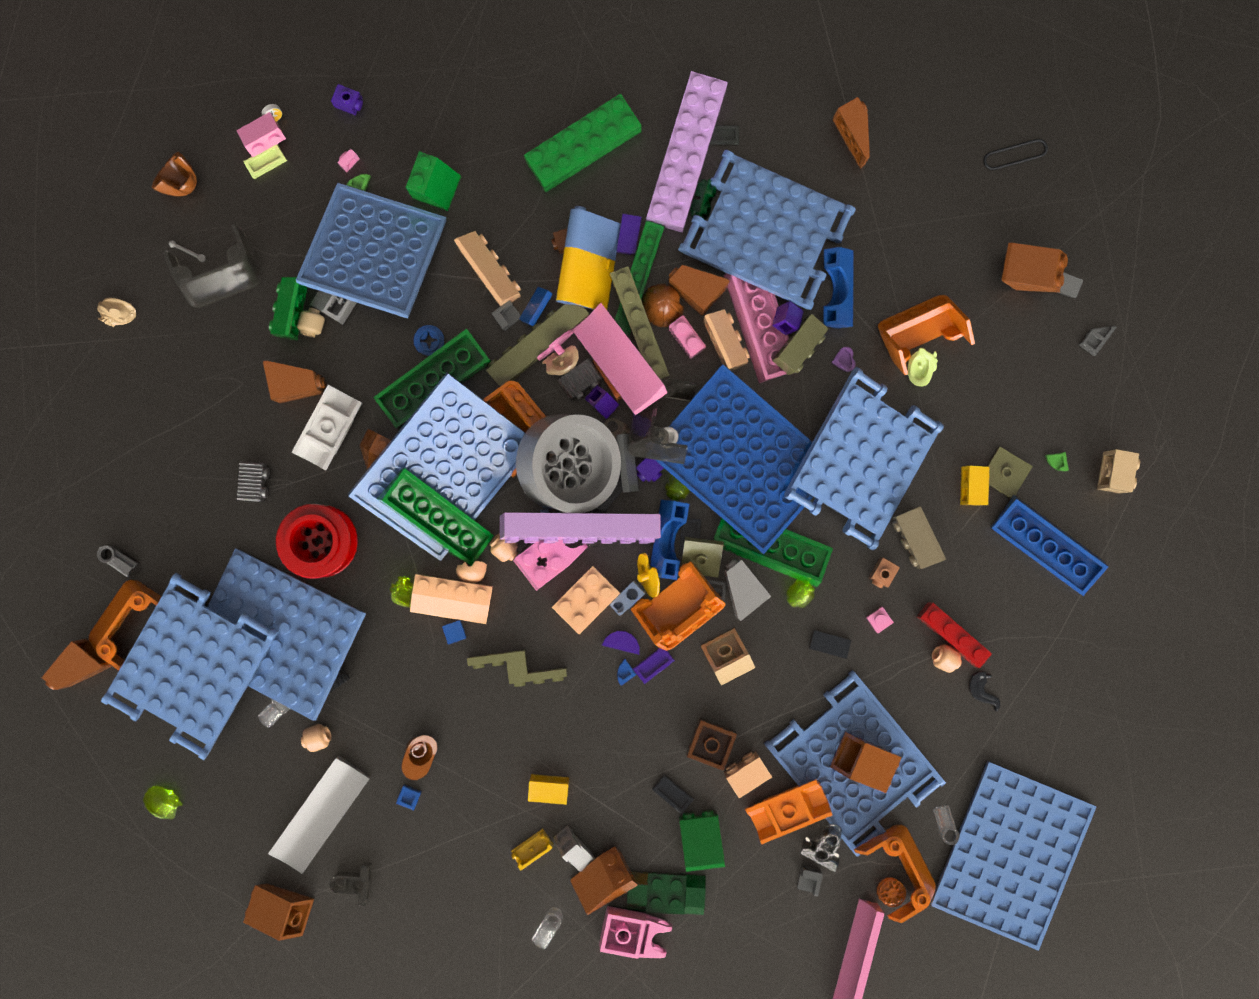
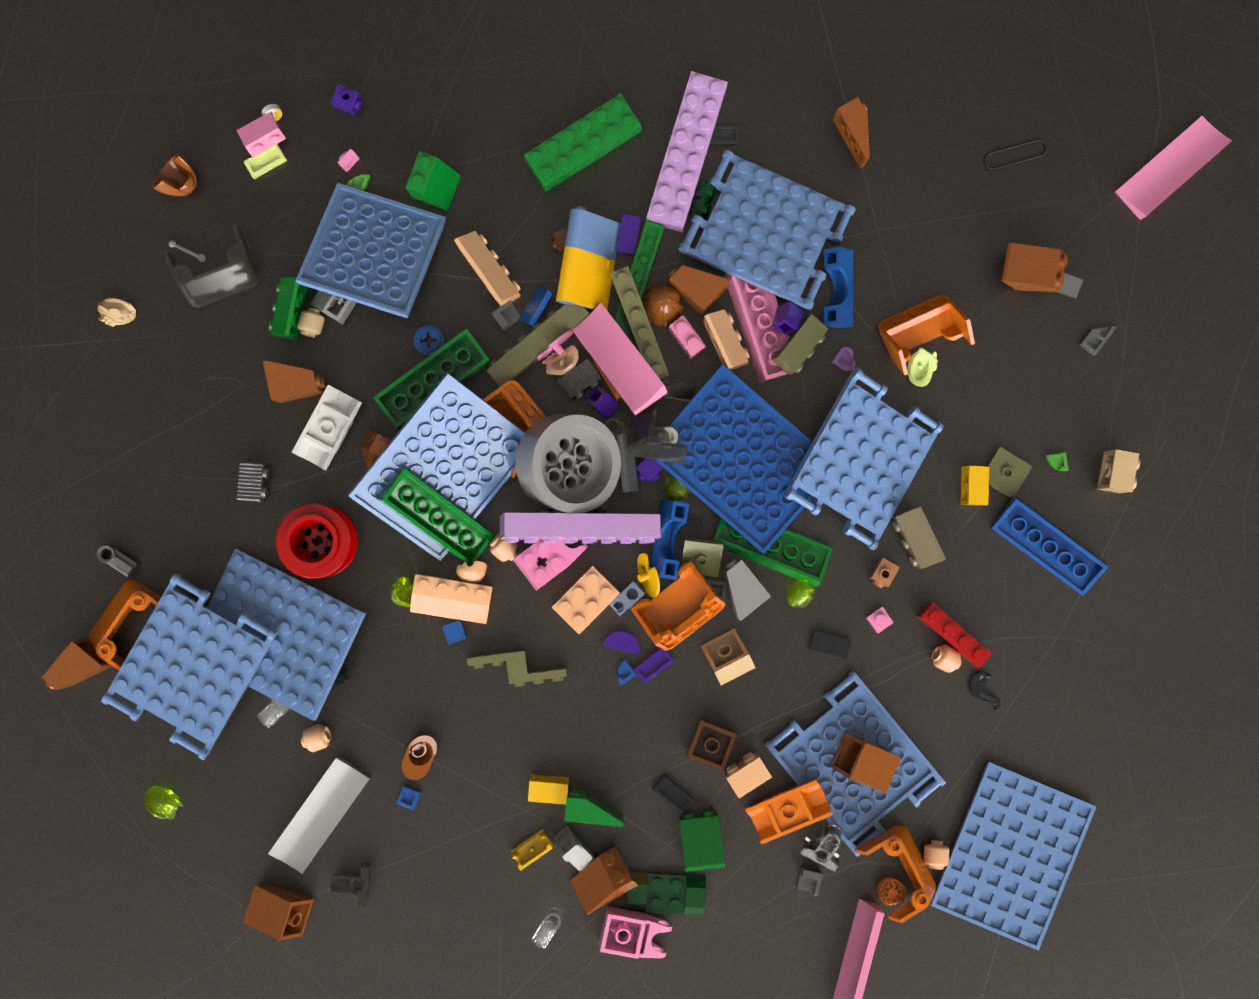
clear piece [932,804,960,845] -> none
none -> green slope [564,788,624,827]
none -> light nougat head [924,840,949,870]
none -> bright pink arch [1115,116,1232,220]

